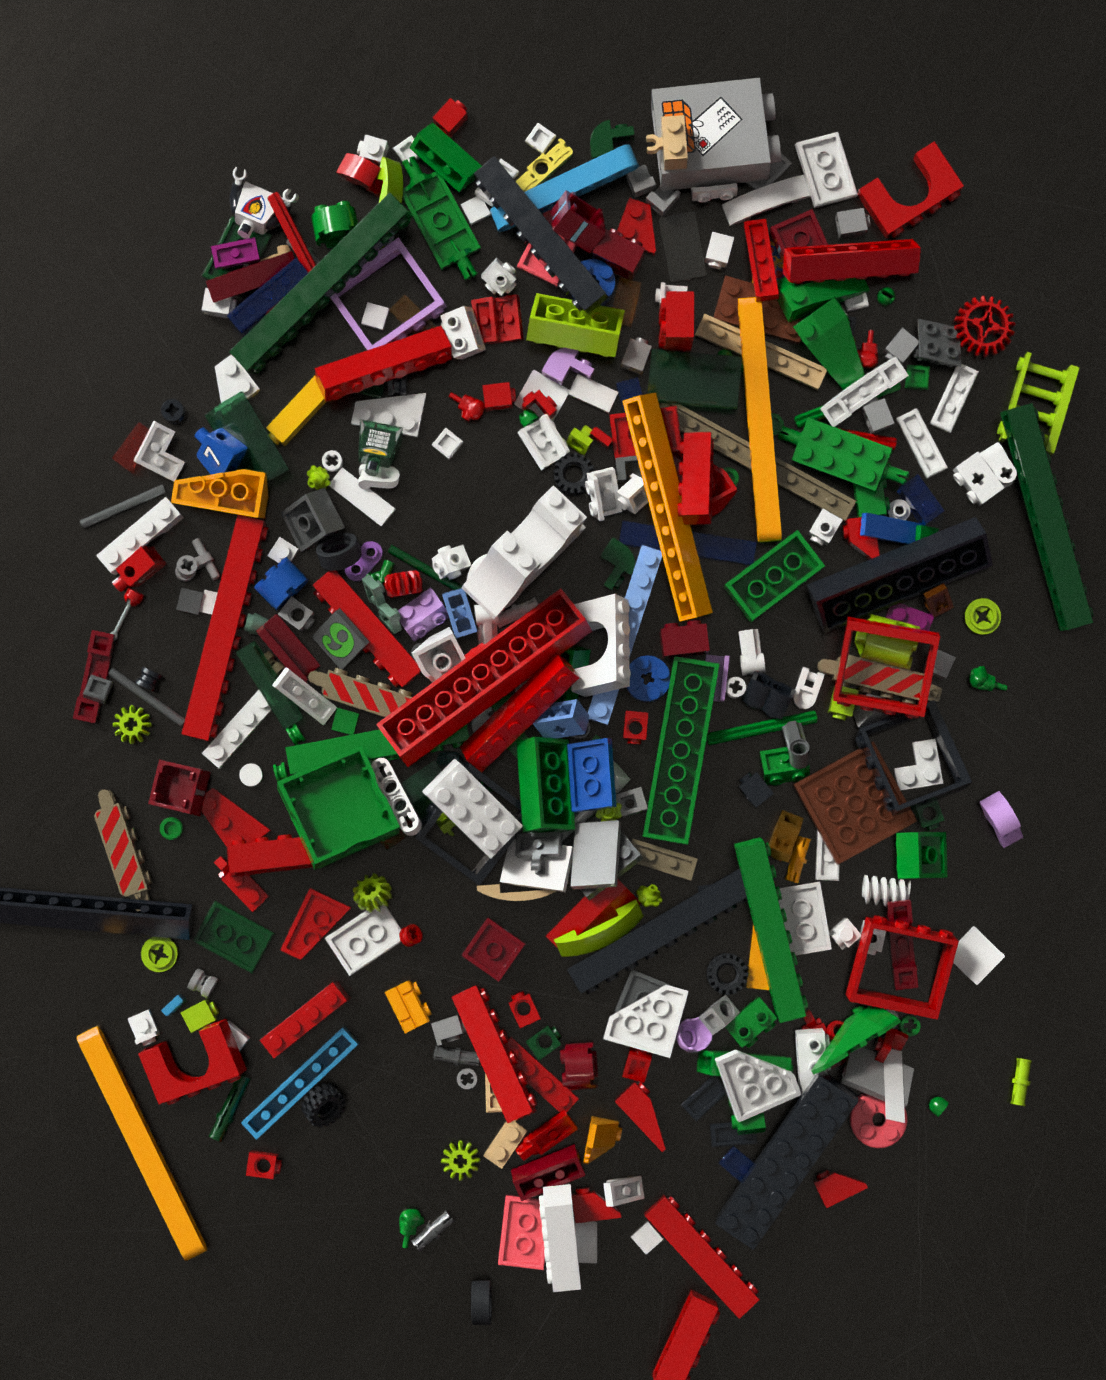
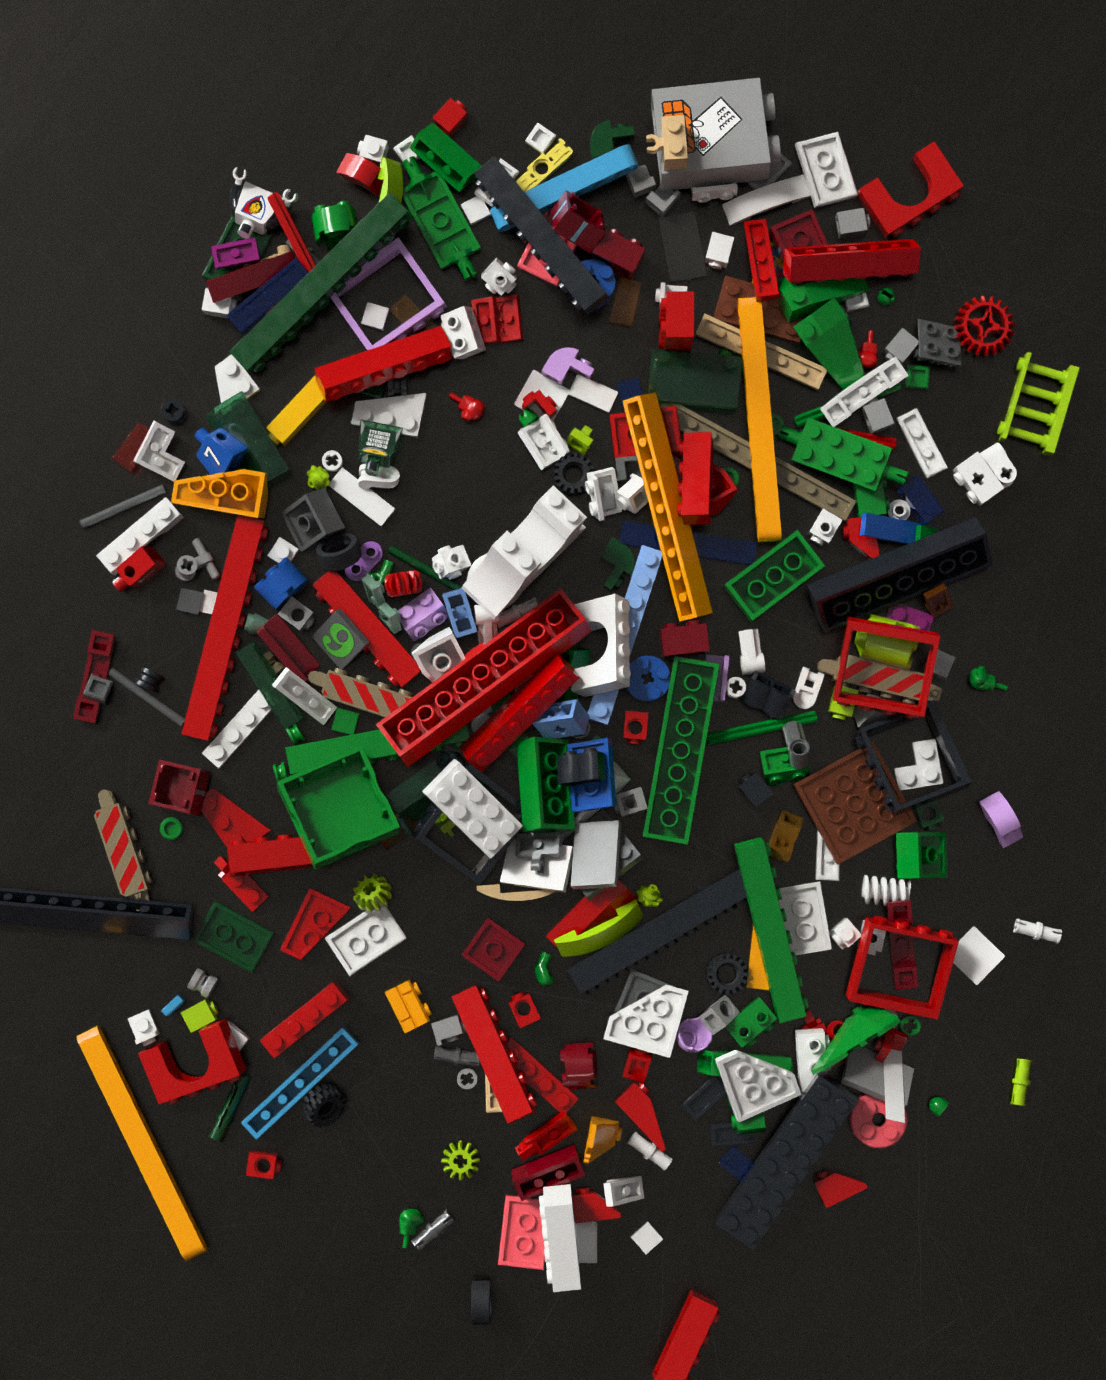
hinge [110,587,144,640] -> none
lime gear [113,705,152,744] -> none
lime gear [141,937,178,972] -> none
white tile [239,763,263,786] -> none
white beam [371,758,422,836] -> none
red bush [399,924,422,947] -> none
white tile [432,428,463,460] -> none
red brick [482,382,516,411] -> none
tan plate [483,1121,528,1169] -> none
lime brick [526,293,625,357] -> none
dark green brick [526,1025,562,1060] -> none
red tile [590,427,613,450] -> none
lime plant [596,800,622,822] -> none
red wing [617,198,656,255] -> none
light grey brick [621,337,652,375] -> none
dark tan plate [631,838,698,881] -> none
red brick [644,1195,759,1319] -> none
light orange pin [785,836,811,883] -> none
white tile [930,364,979,433] -> none
lime gear [964,598,1001,635] -> none
dark green brick [1000,403,1093,631] -> none
none -> green arm [534,952,554,987]
none -> black brick [557,748,606,786]
none -> white pin [627,1132,673,1171]
none -> white pin [1013,918,1062,944]

